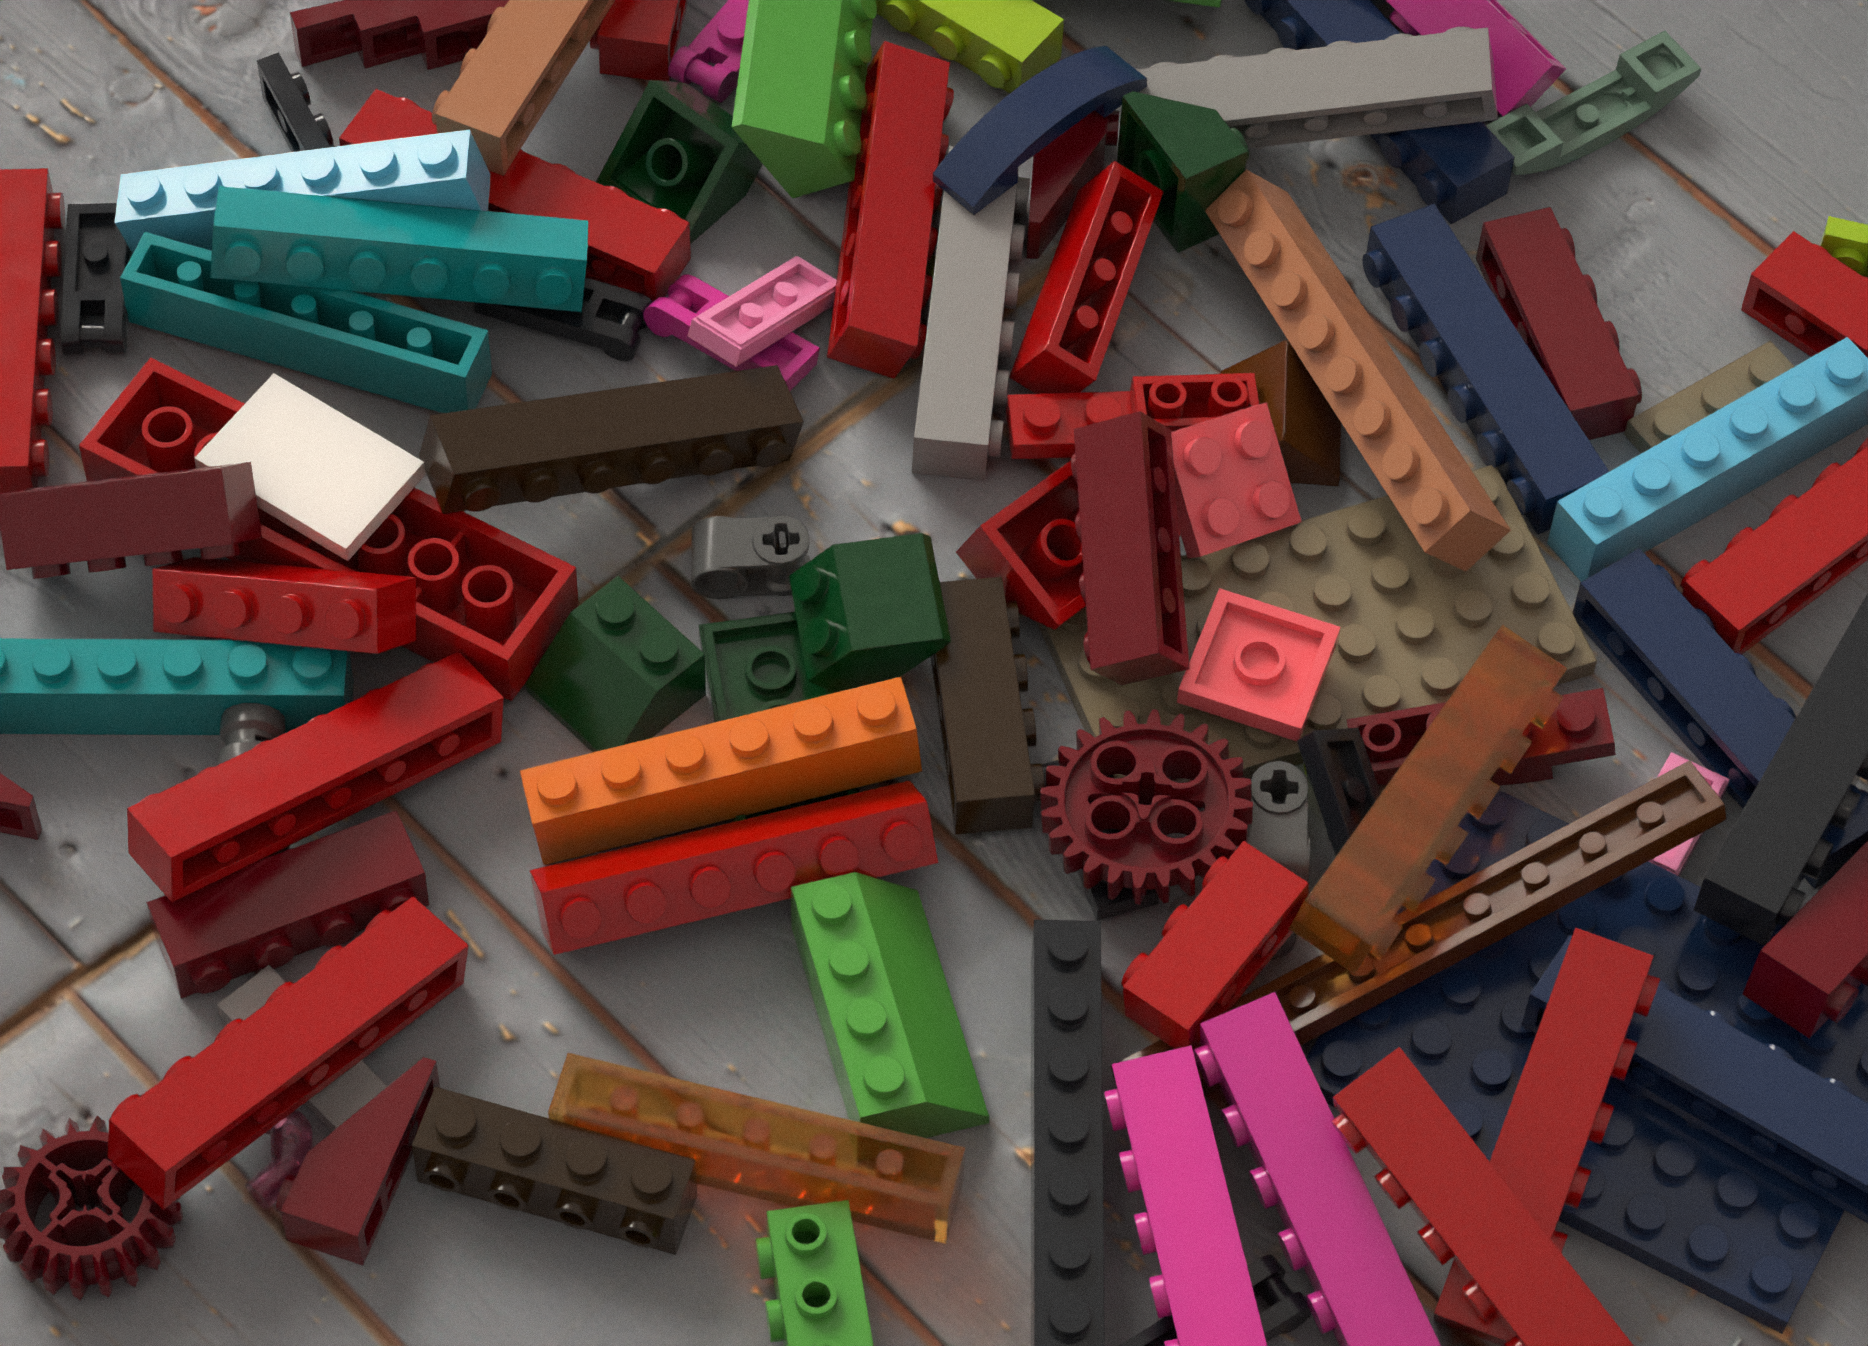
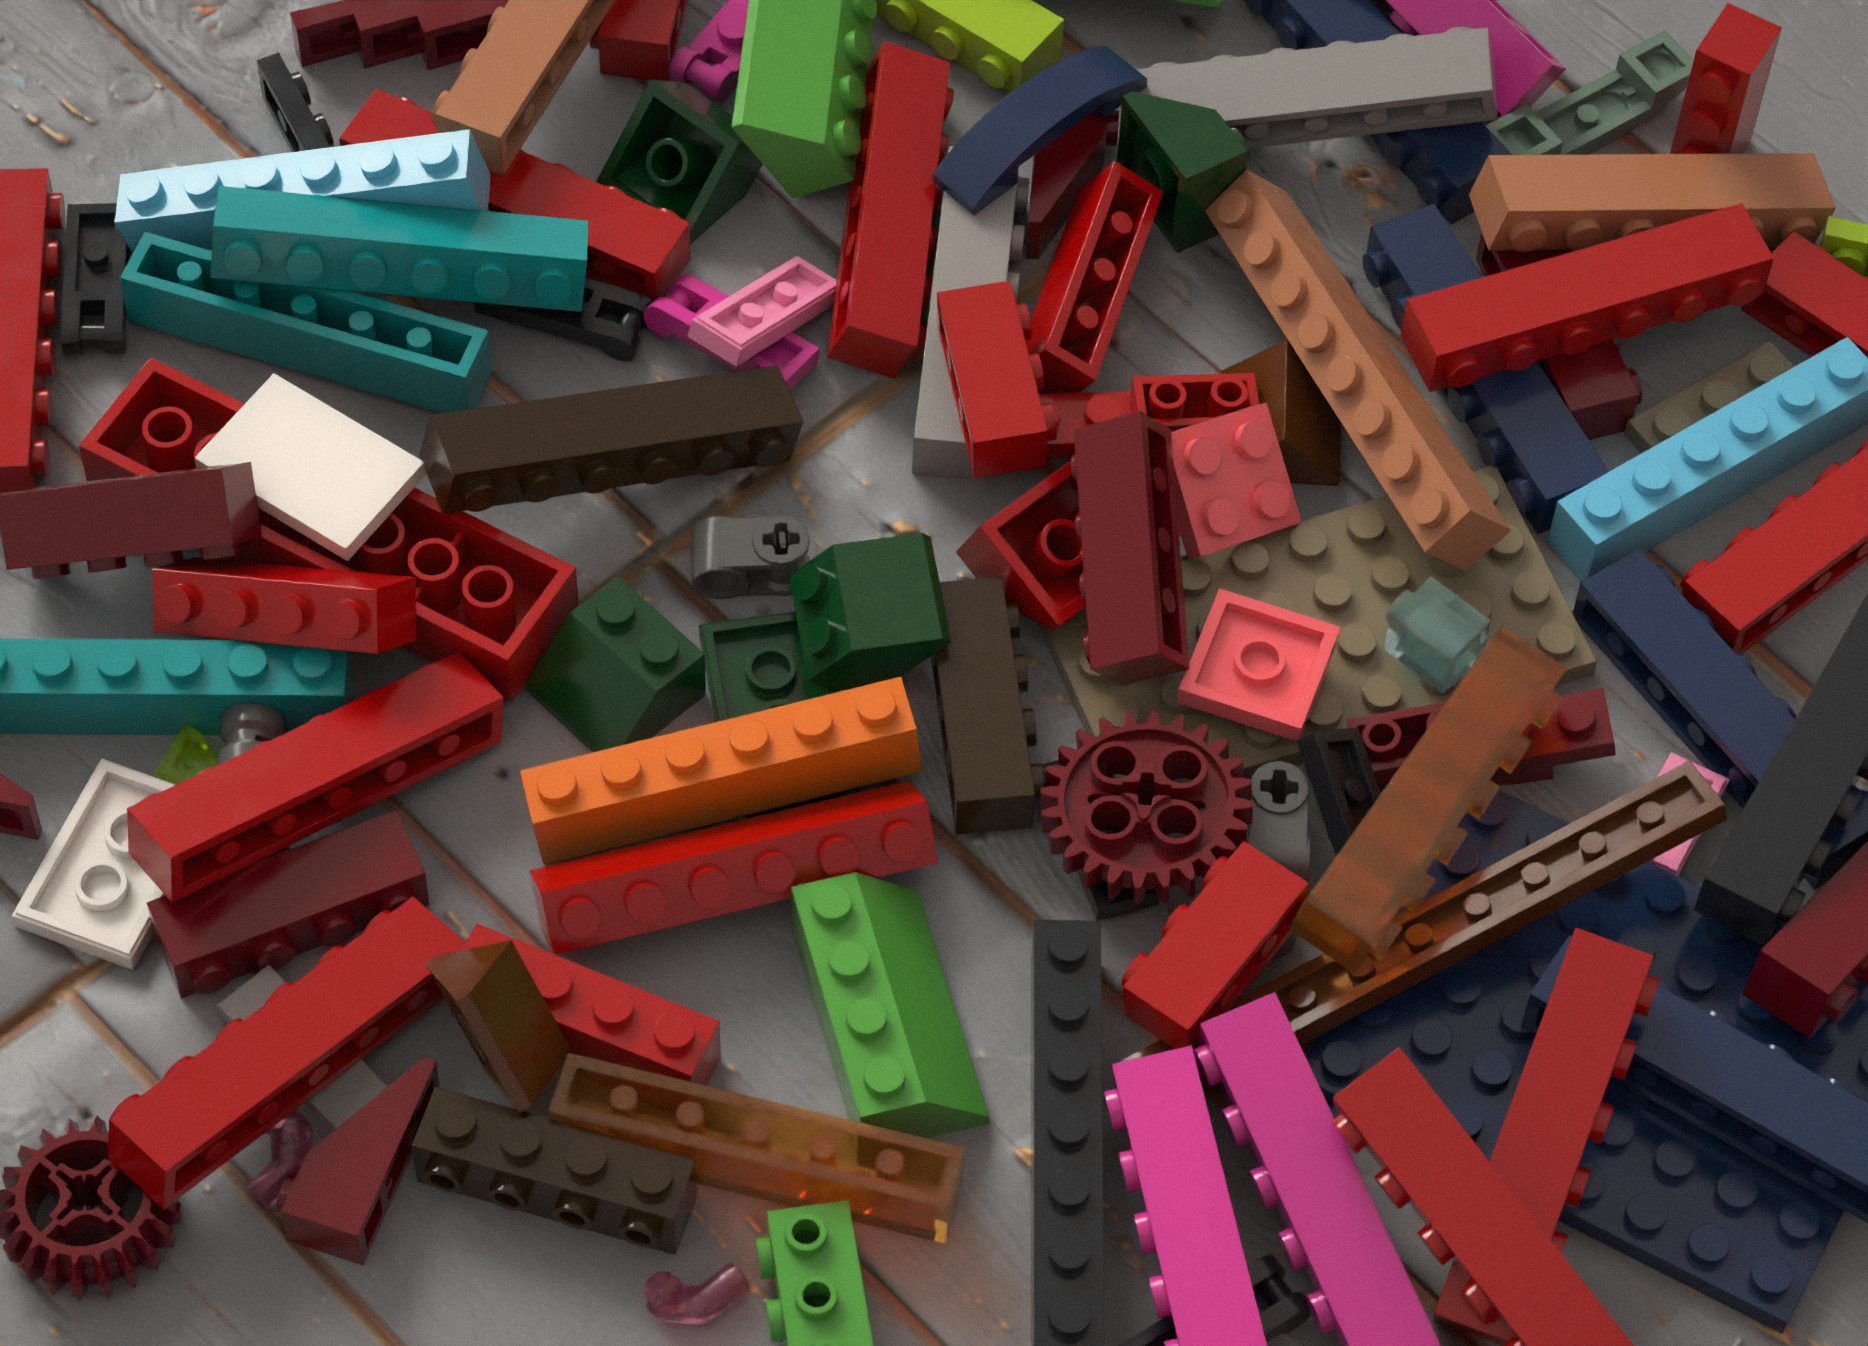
none -> white tile [12,758,175,970]
none -> clear neon green tile [154,724,217,785]
none -> reddish brown slope [425,940,572,1113]
none -> red brick [451,923,721,1113]
none -> clear pink arm [644,1263,750,1326]
none -> red brick [937,281,1057,478]
none -> clear light blue brick [1384,576,1491,694]
none -> red brick [1400,203,1774,392]
none -> nougat brick [1469,153,1836,252]
none -> red brick [1670,3,1782,154]

